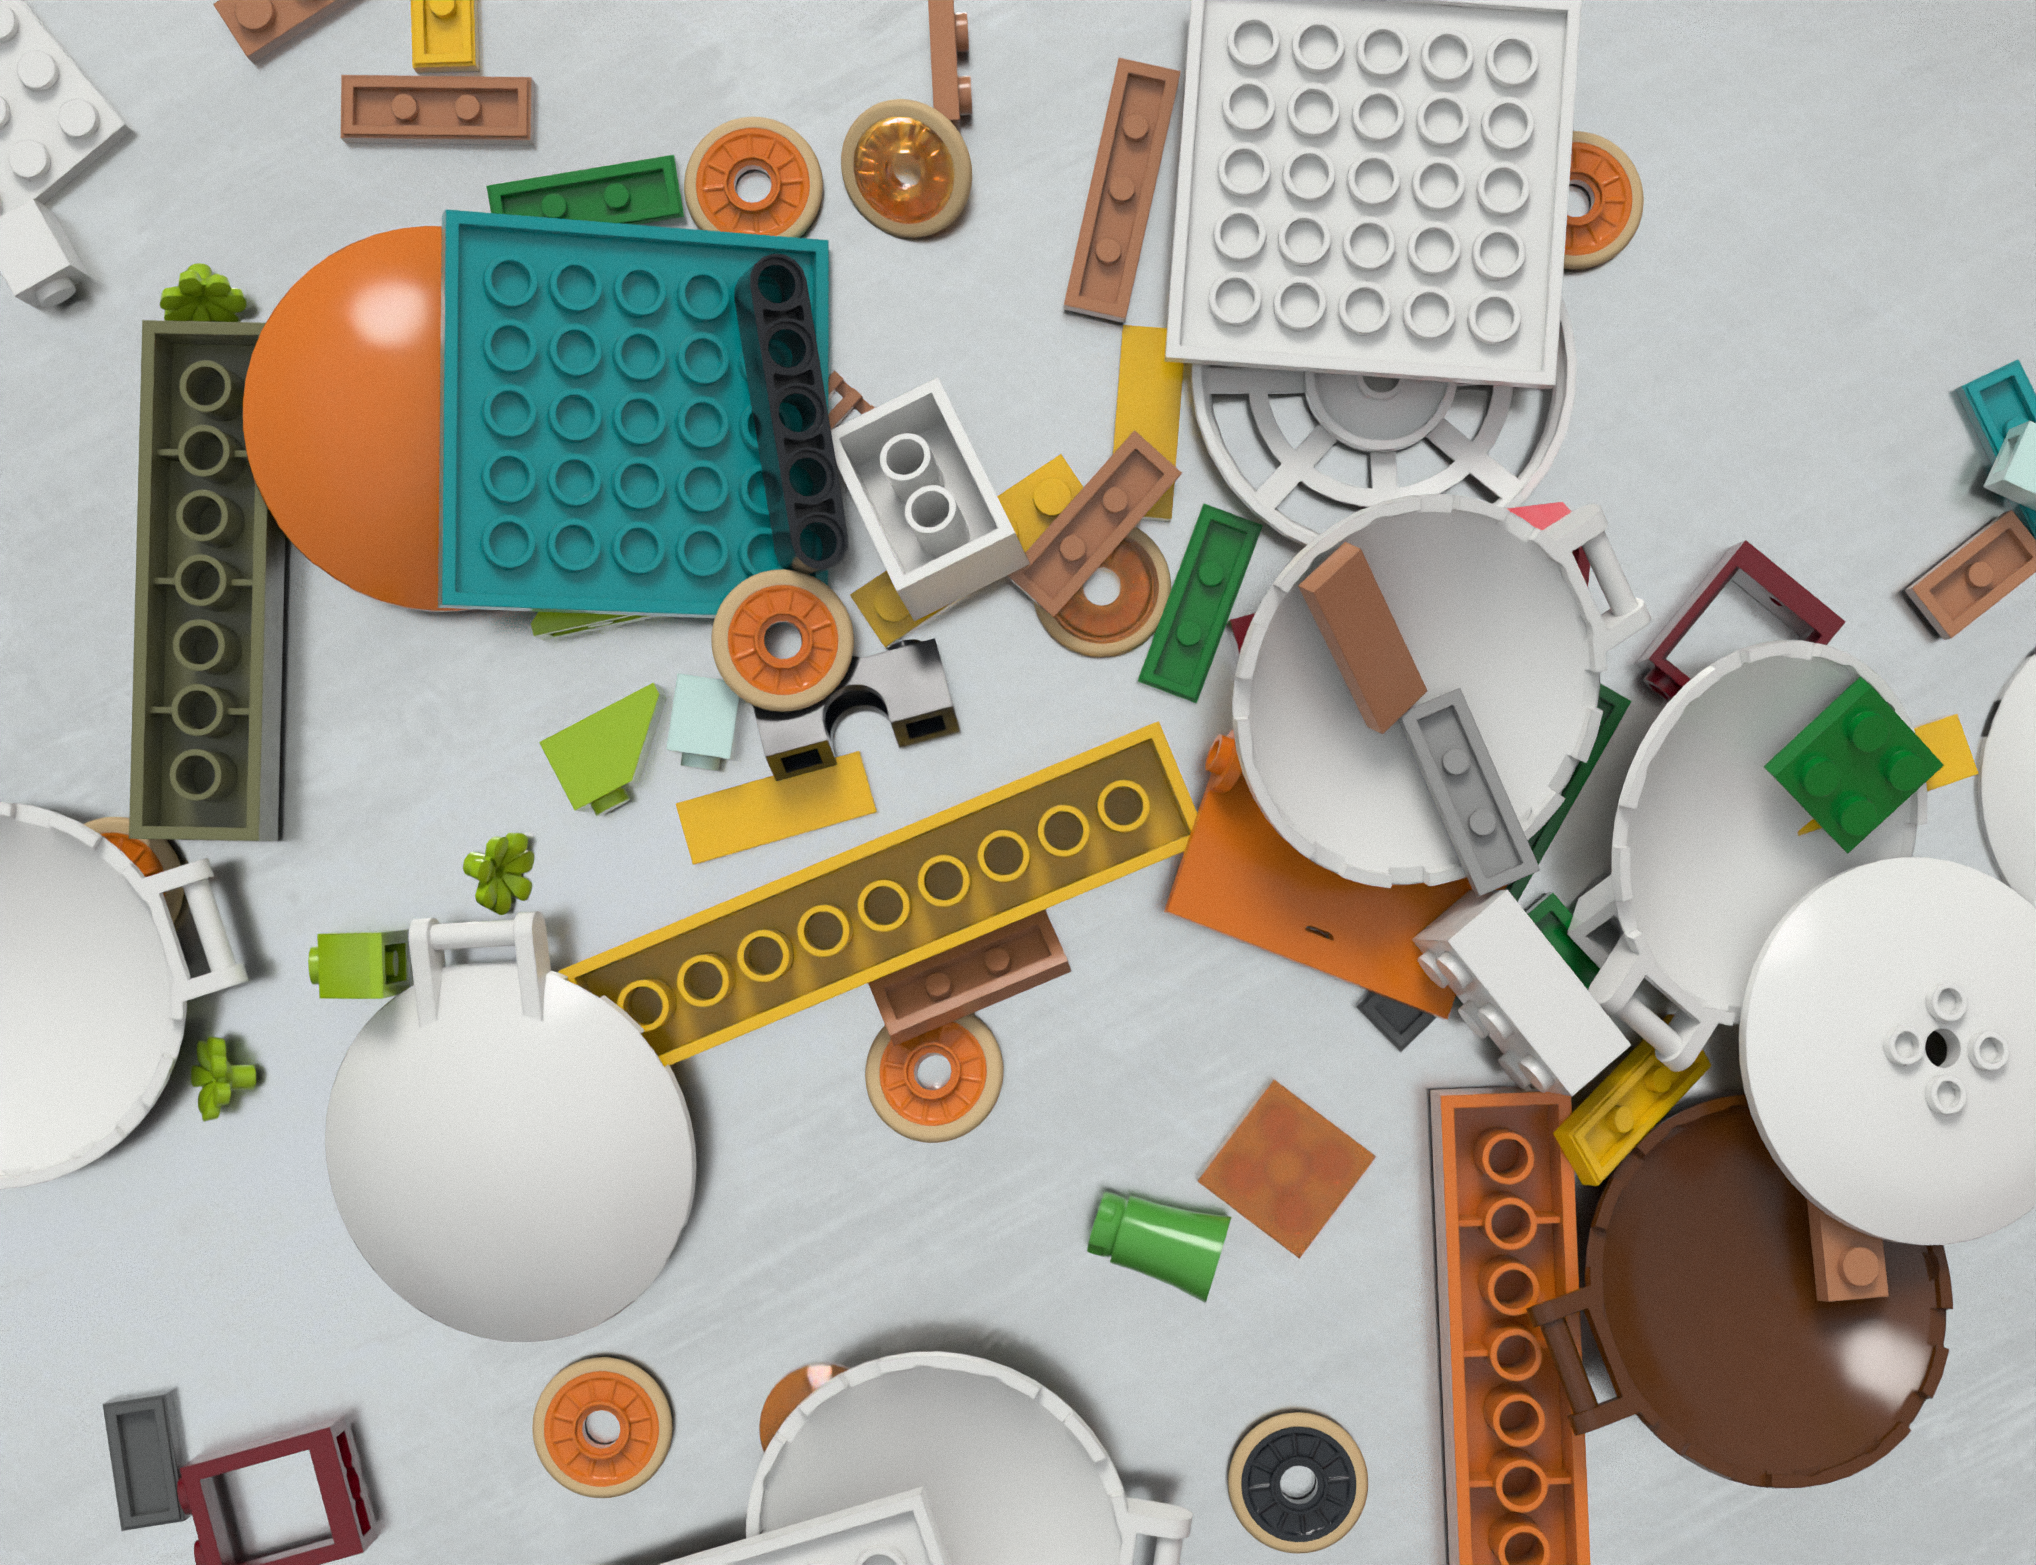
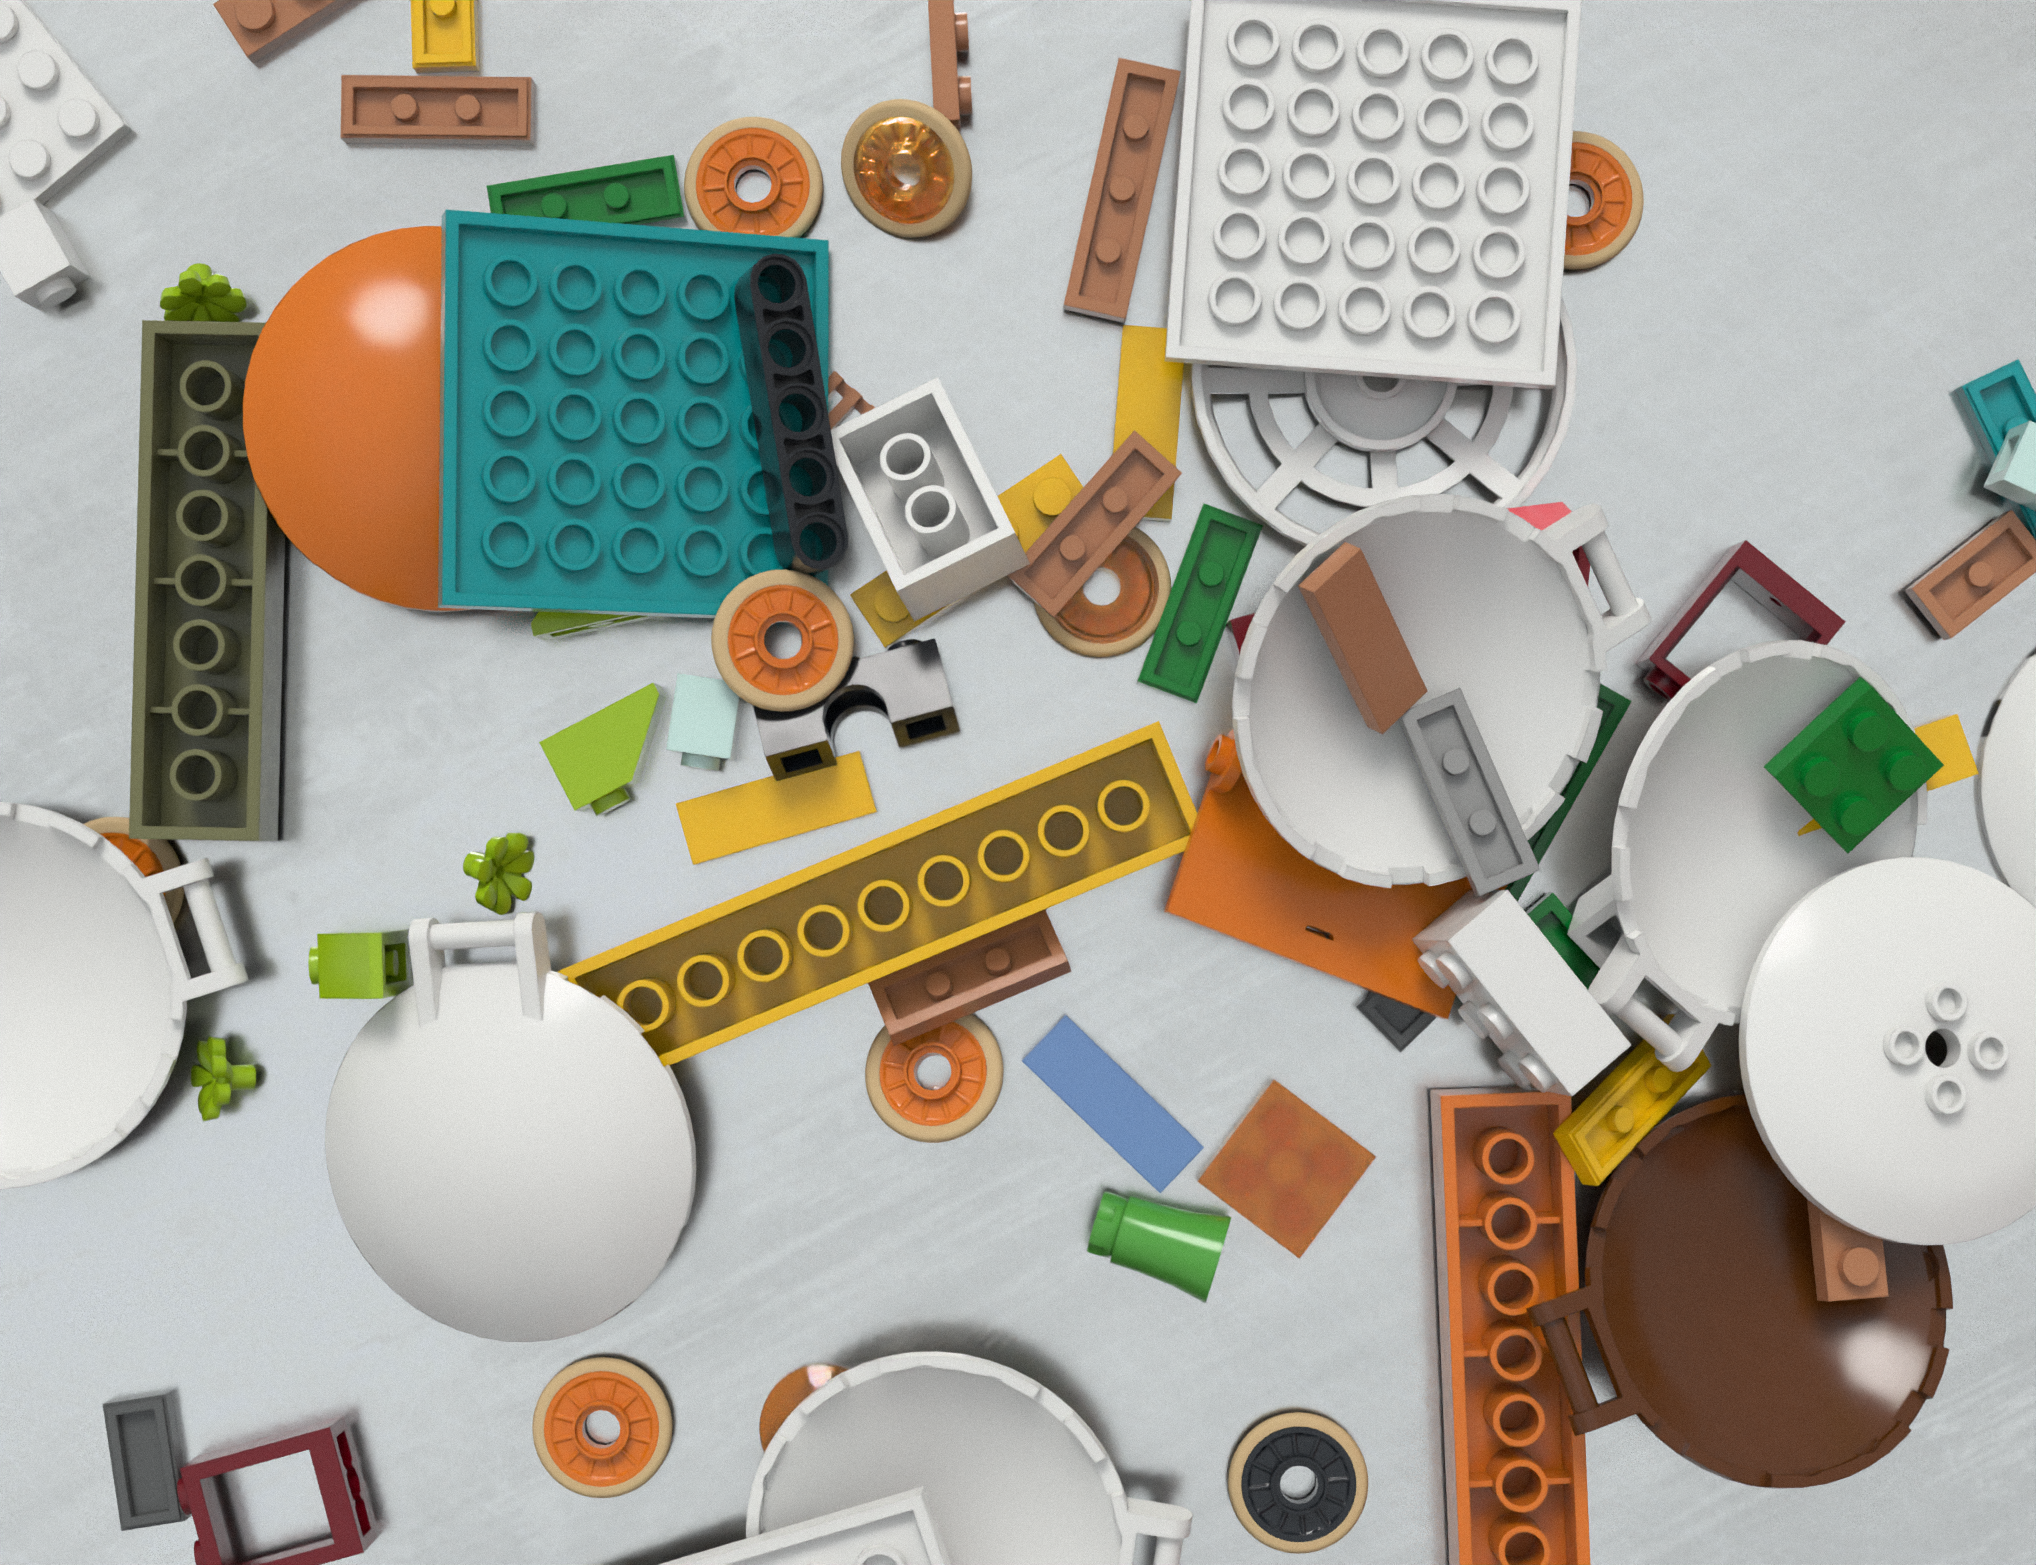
none -> medium blue tile [1022,1014,1204,1193]

